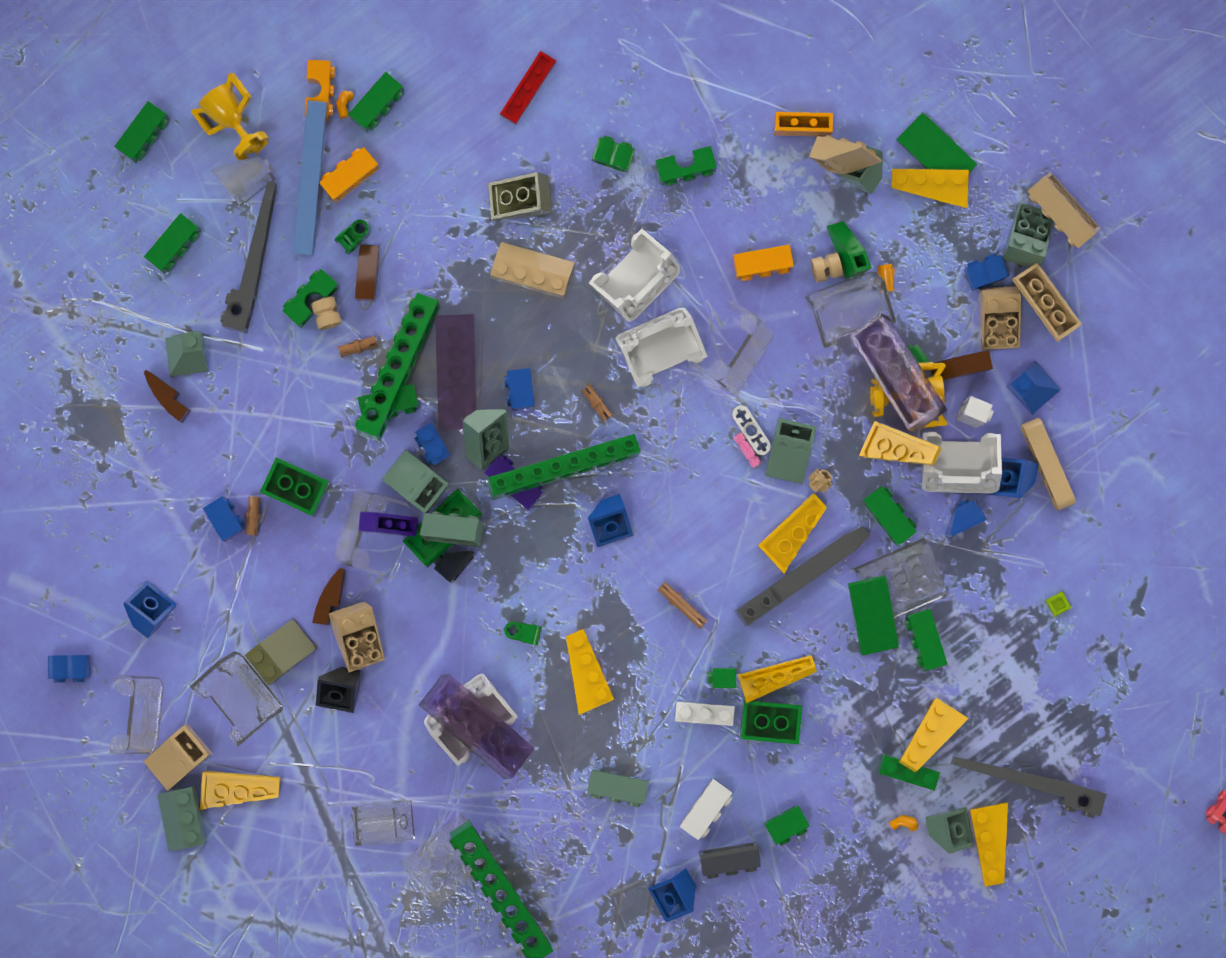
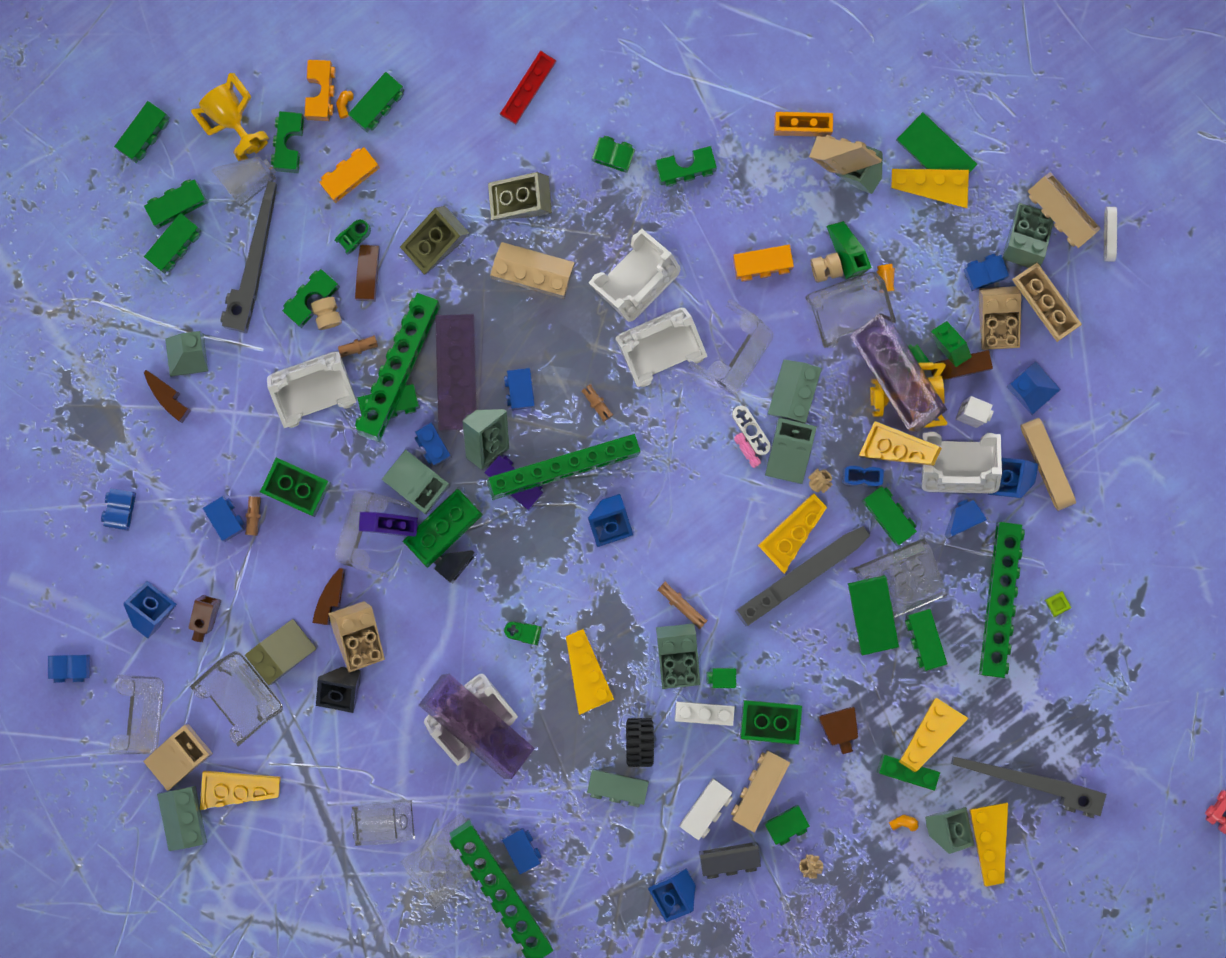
medium blue tile [293,100,327,255] -> none
sand green brick [420,511,484,547] -> none
yellow wing [737,655,817,703] -> none
none -> blue brick [101,488,136,531]
none -> green brick [144,179,208,229]
none -> torso [189,595,221,642]
none -> white windscreen [267,351,357,428]
none -> green arch [271,111,304,173]
none -> olive slope [400,206,470,275]
none -> blue brick [502,828,542,874]
none -> black tyre [626,718,654,767]
none -> sand green slope [656,624,700,689]
none -> tan slope [731,750,790,833]
none -> sand green slope [768,360,822,424]
none -> tan gear [799,854,823,879]
none -> reddish brown torso [817,707,858,754]
none -> blue brick [842,466,884,487]
none -> green brick [931,321,972,367]
none -> green brick [979,522,1025,678]
none -> white beam [1104,207,1117,262]

